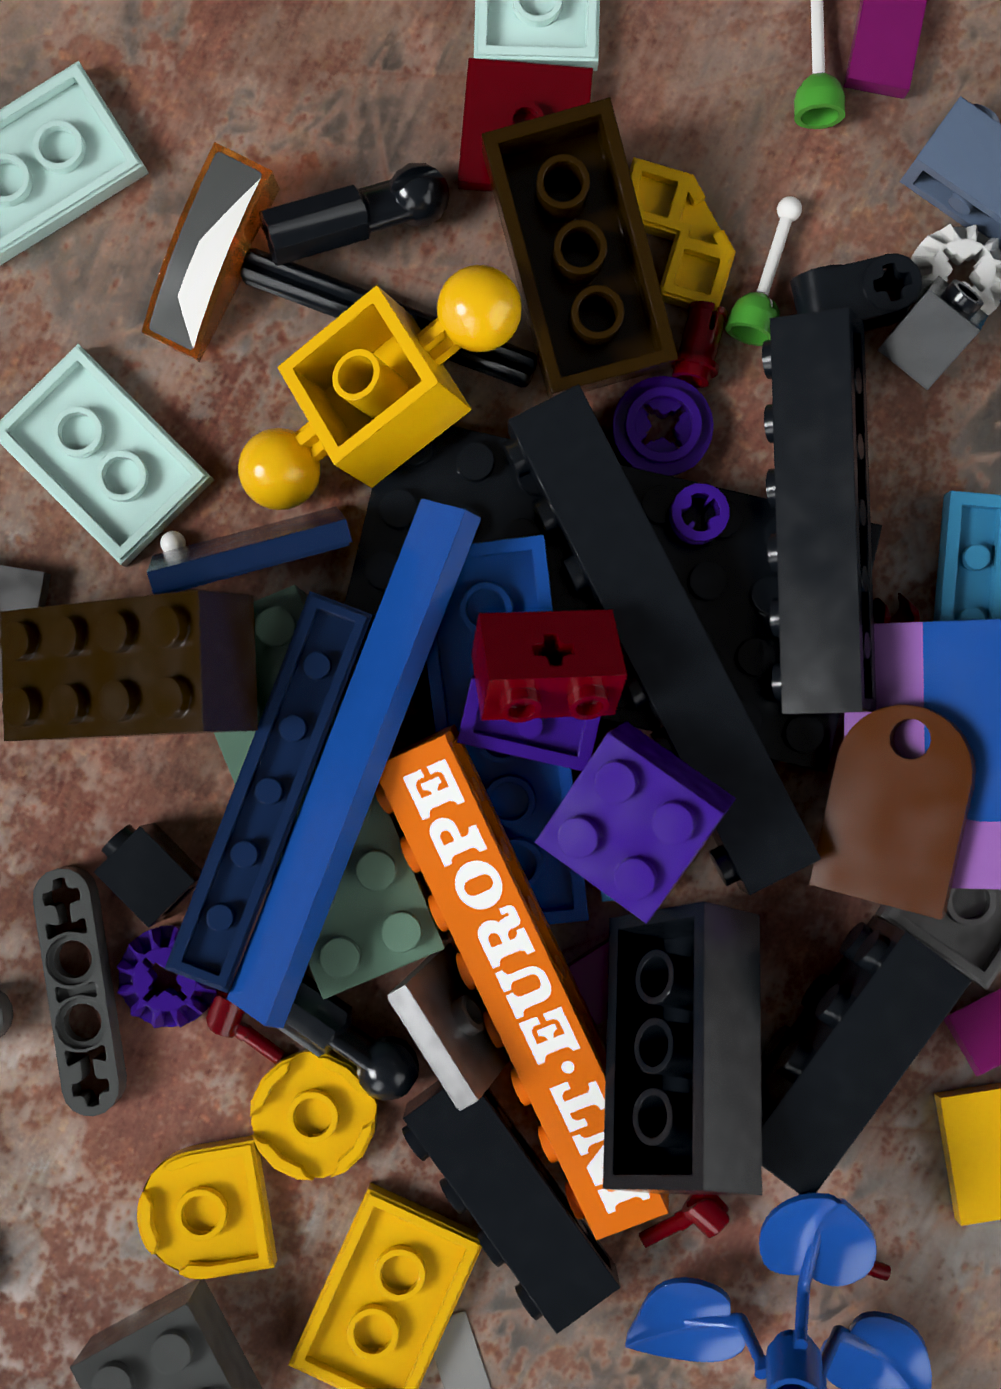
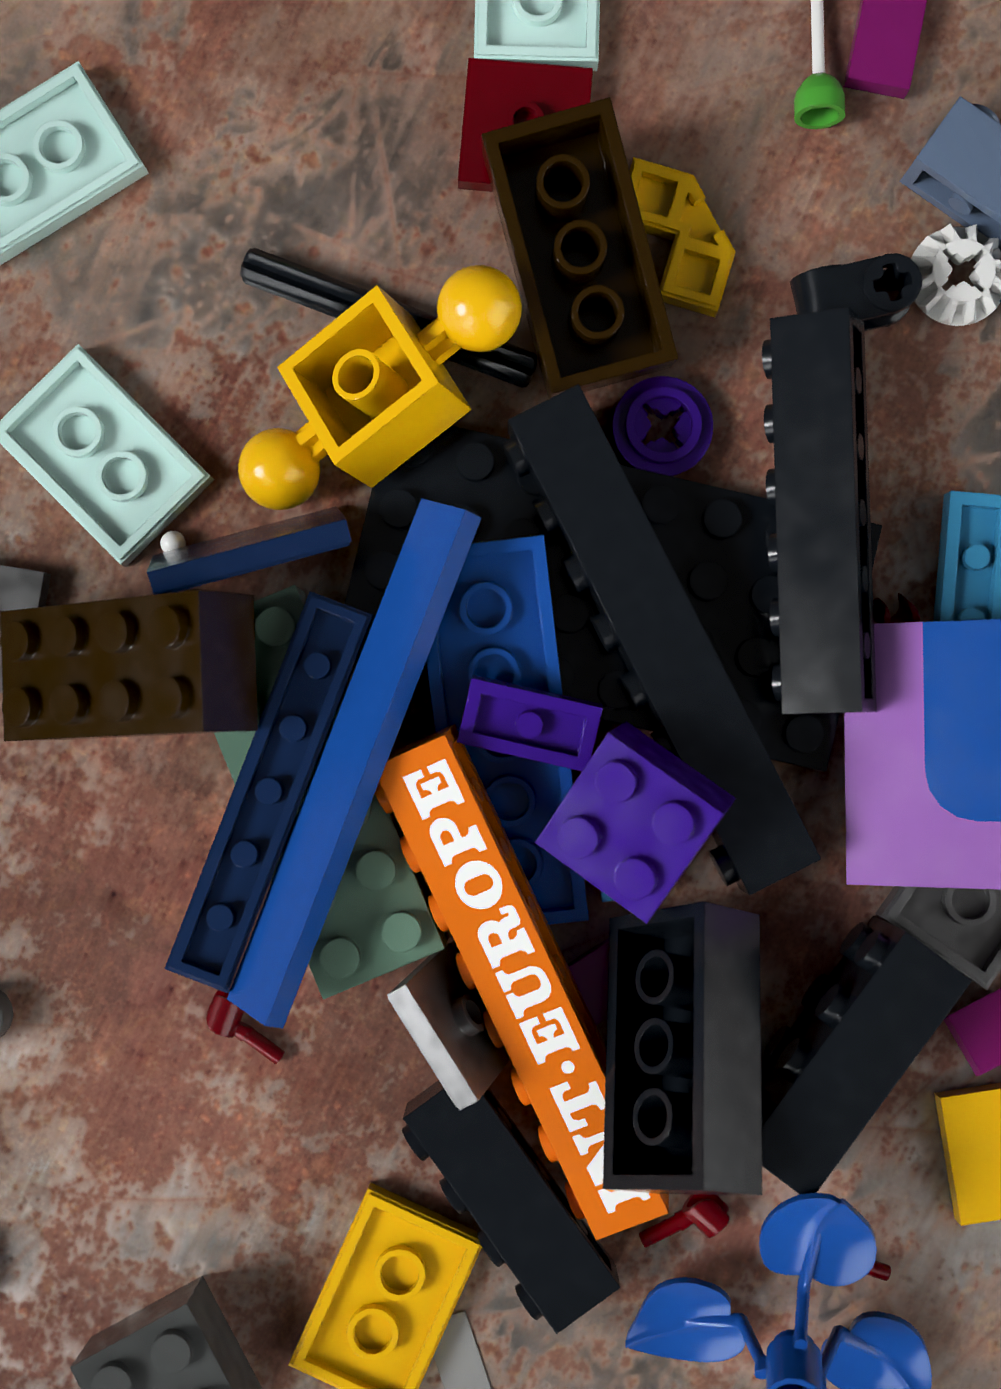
dark grey beam [33,866,127,1116] -> none
black brick [94,823,202,928] -> none
dark purple gear [117,925,218,1028] -> none
yellow tile [137,1135,278,1279] -> none
slope [142,142,280,362] -> none
yellow tile [250,1049,378,1180] -> none
black piece [259,163,450,266] -> none
black piece [277,974,419,1101] -> none
dark red brick [471,609,627,723] -> none
dark purple bush [668,483,730,545] -> none
dark red pin [671,301,729,388] -> none
hinge [725,196,802,346] -> none
reddish brown tile [809,705,976,920] -> none
black brick [878,276,988,390] -> none

